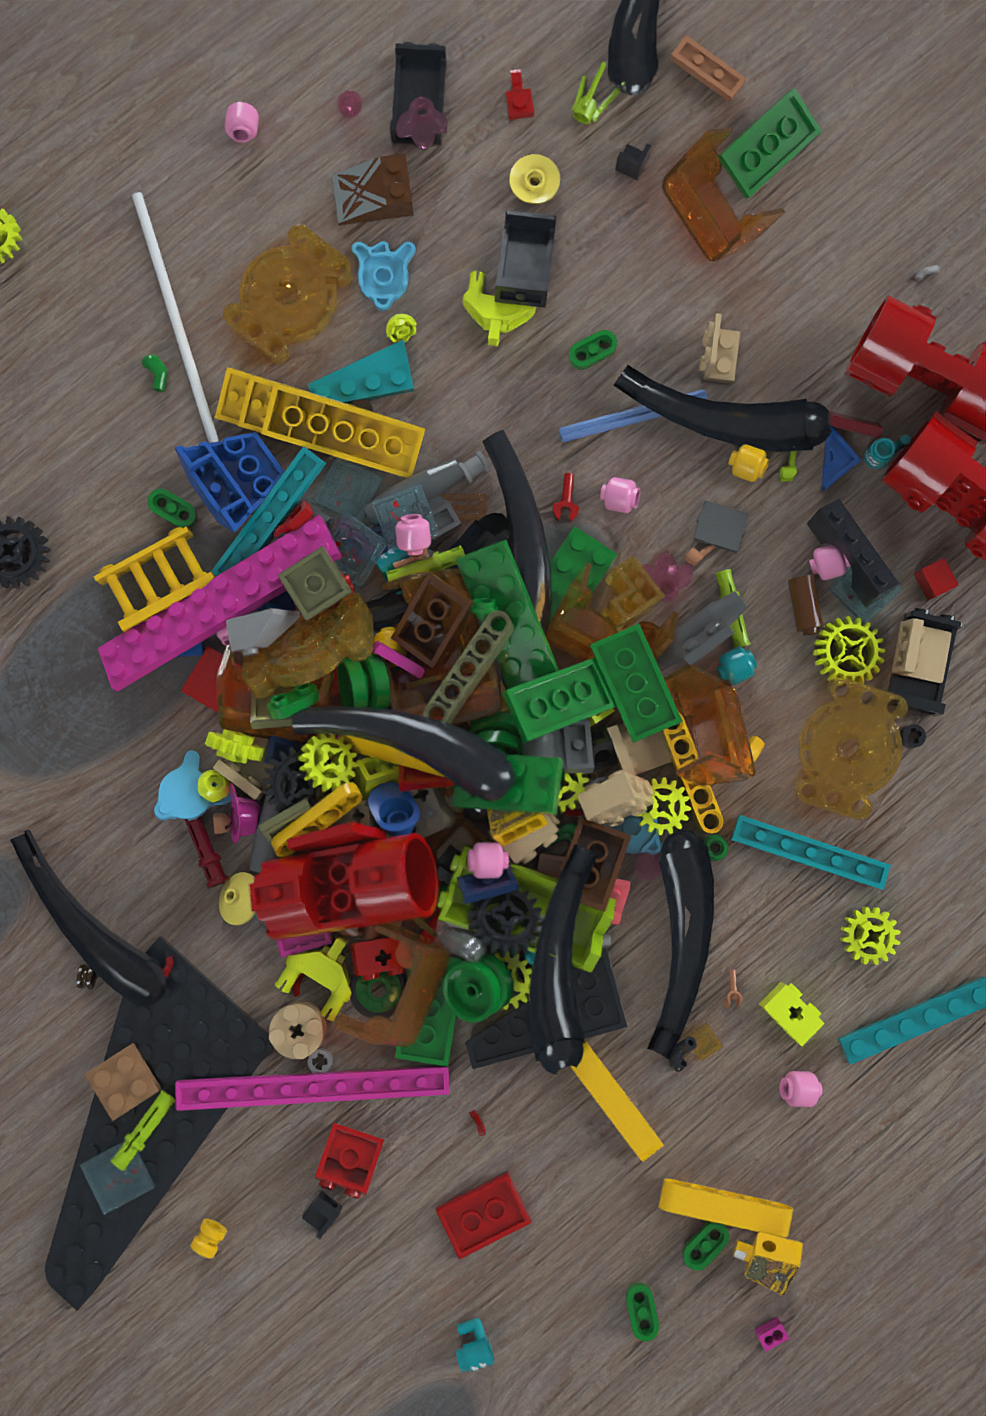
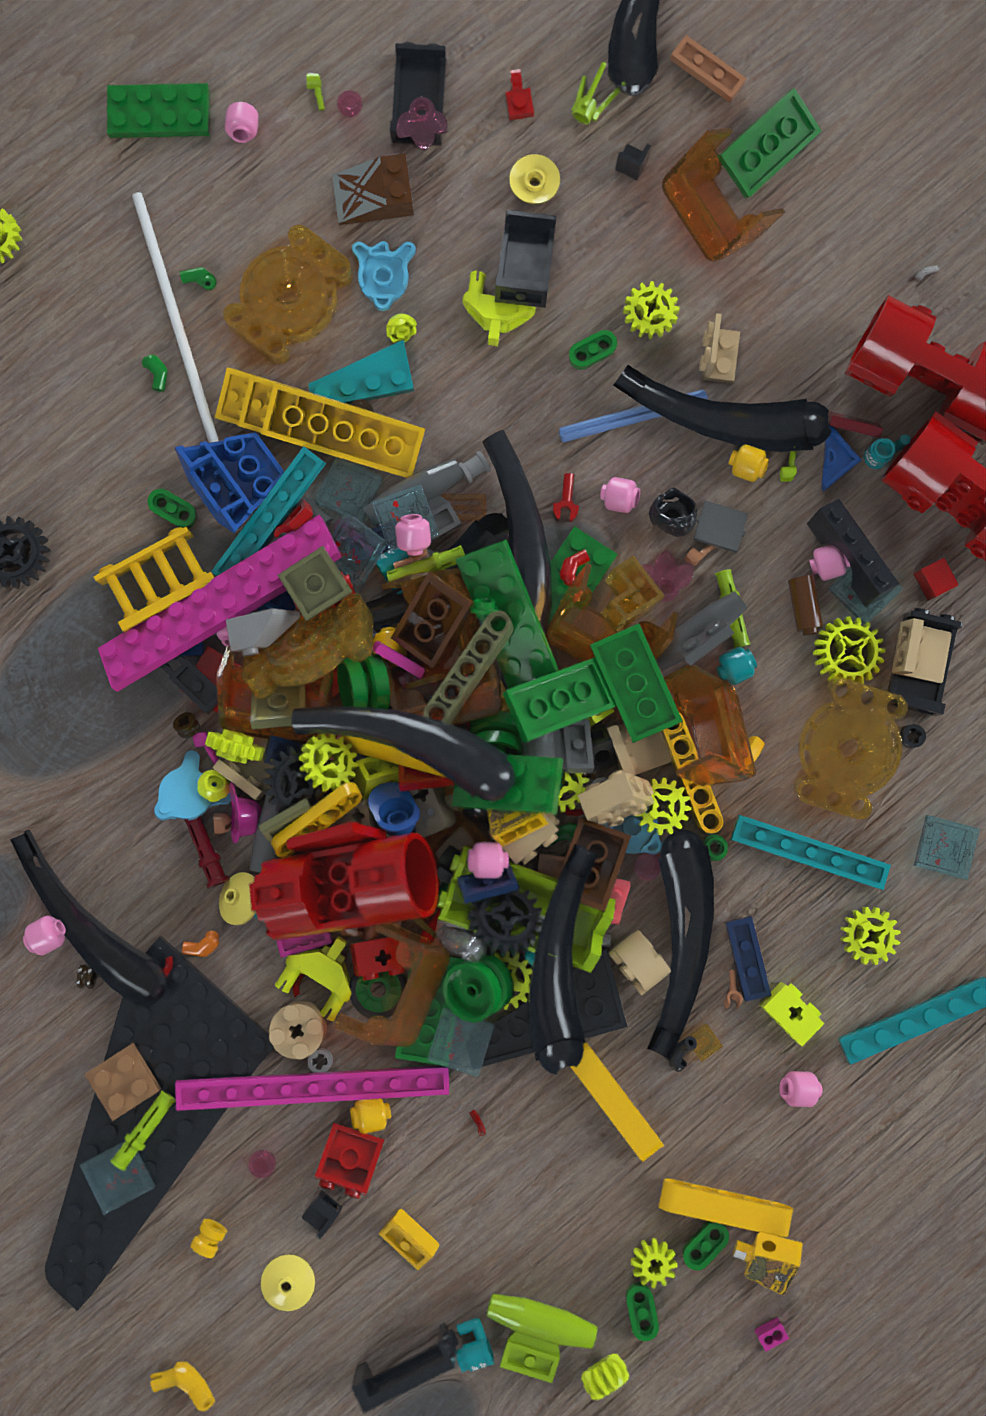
green plate [267,682,320,719] -> none
red tile [435,1171,532,1260] -> none
none -> bright pink head [23,916,66,956]
none -> green plate [107,83,210,138]
none -> yellow arm [150,1361,215,1411]
none -> black hinge [160,654,227,715]
none -> dark brown bush [173,712,200,739]
none -> green arm [180,267,217,290]
none -> orange arm [182,930,220,957]
none -> dark pink hand [192,731,219,765]
none -> clear pink plate [248,1150,276,1178]
none -> light yellow dish [261,1254,315,1311]
none -> lime hand [306,73,325,111]
none -> yellow head [350,1099,391,1134]
none -> black panel [351,1323,458,1414]
none -> yellow slope [378,1209,439,1270]
none -> clear light blue tile [427,1007,495,1077]
none -> lime plate [486,1294,597,1383]
none -> red arm [559,549,590,586]
none -> neon yellow gear [581,1354,629,1400]
none -> tan brick [608,930,671,996]
none -> neon yellow gear [623,281,680,339]
none -> neon yellow gear [630,1238,678,1289]
none -> black hair [649,487,698,537]
none -> dark blue plate [725,916,771,1001]
none -> clear light blue tile [913,815,980,880]

